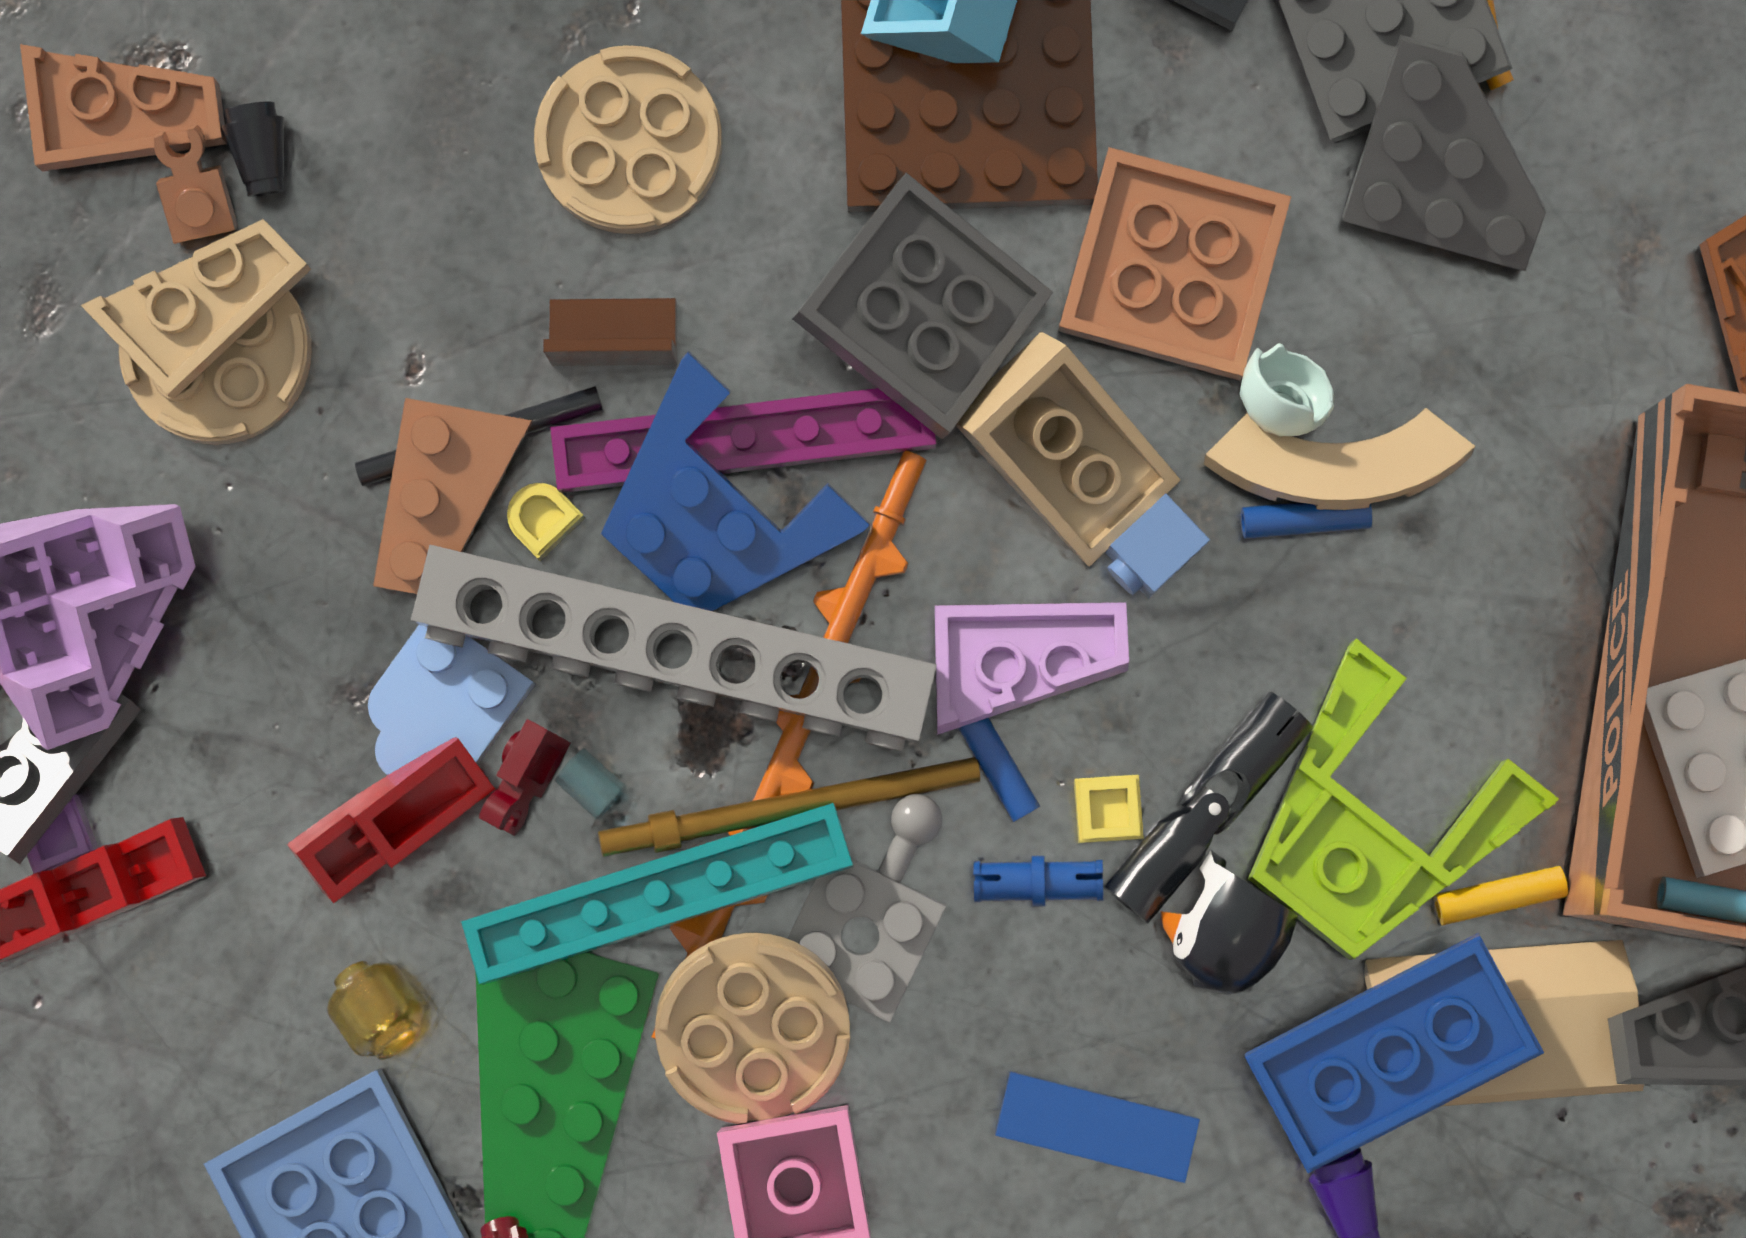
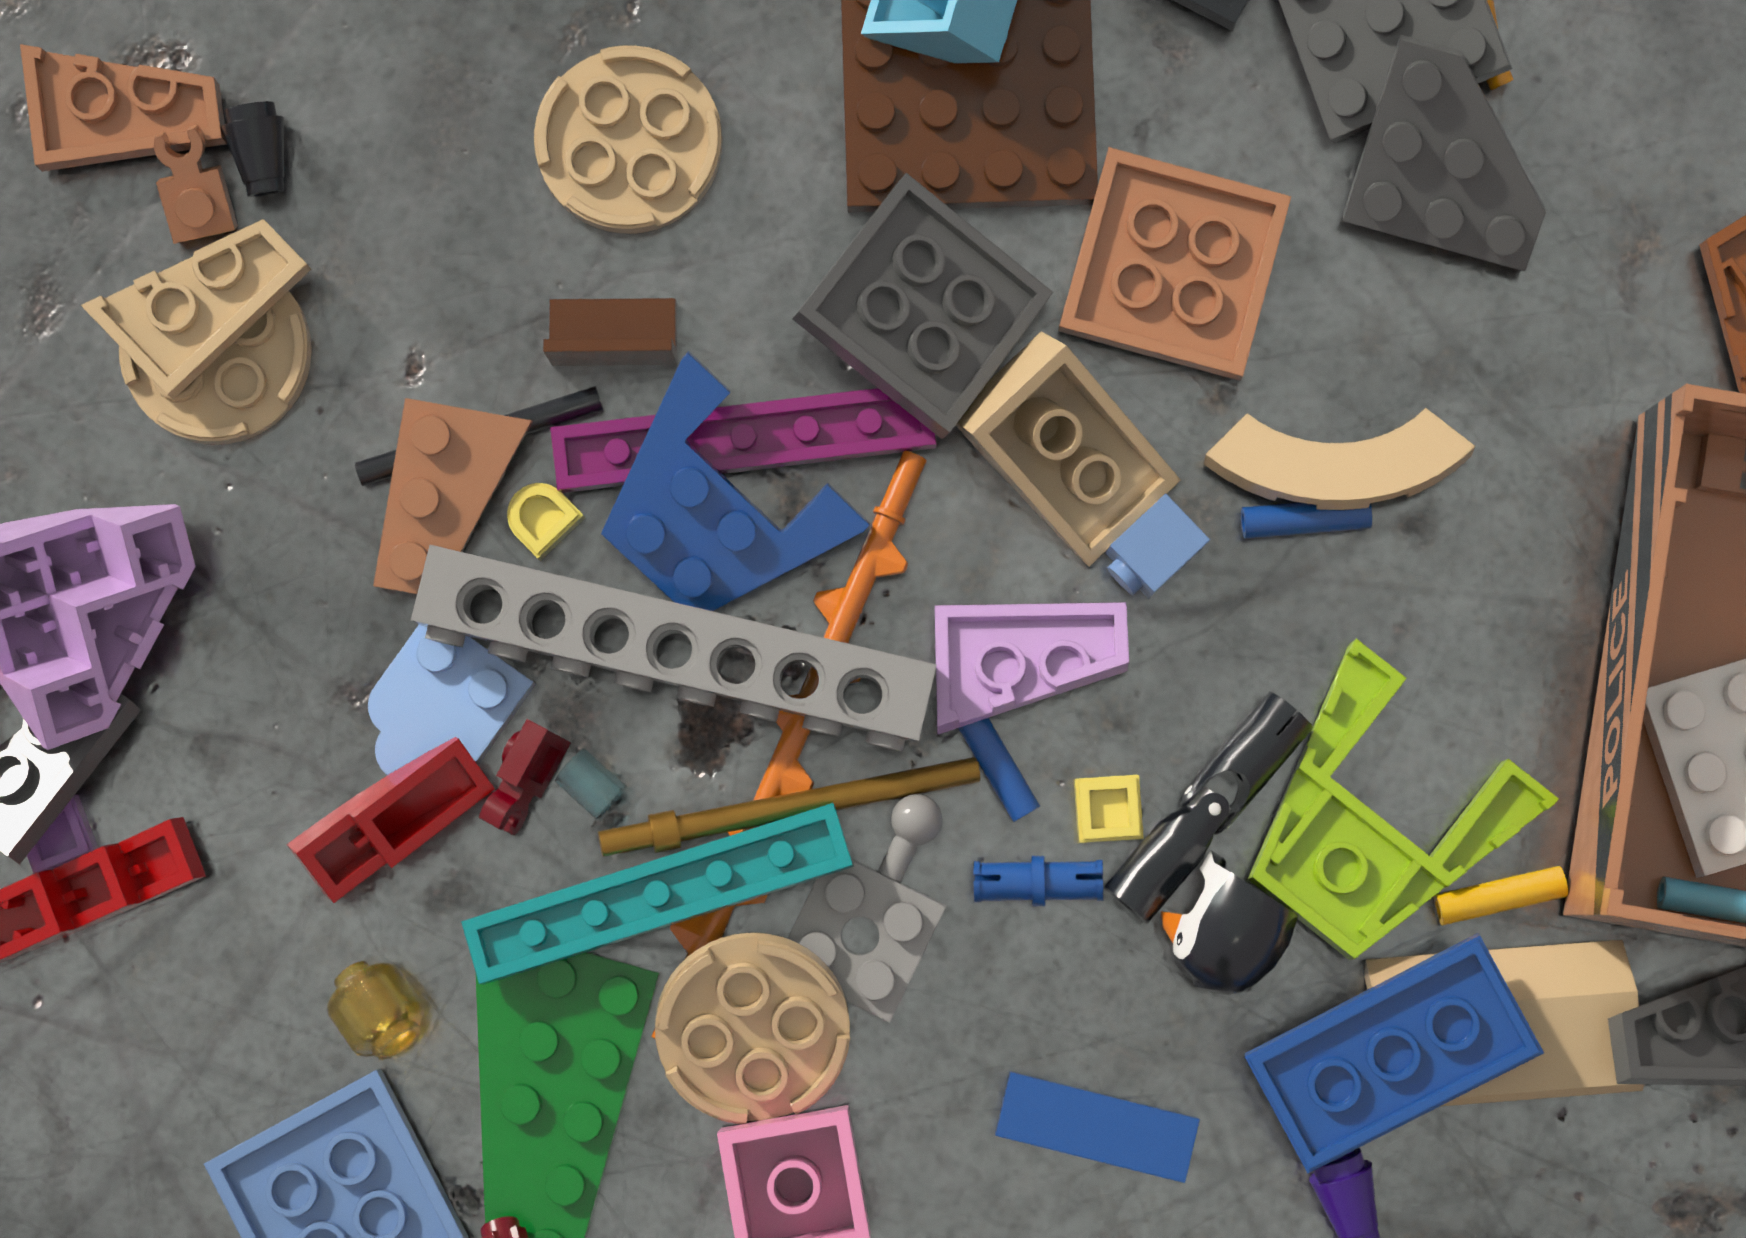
light aqua hair [1239,344,1334,437] -> none

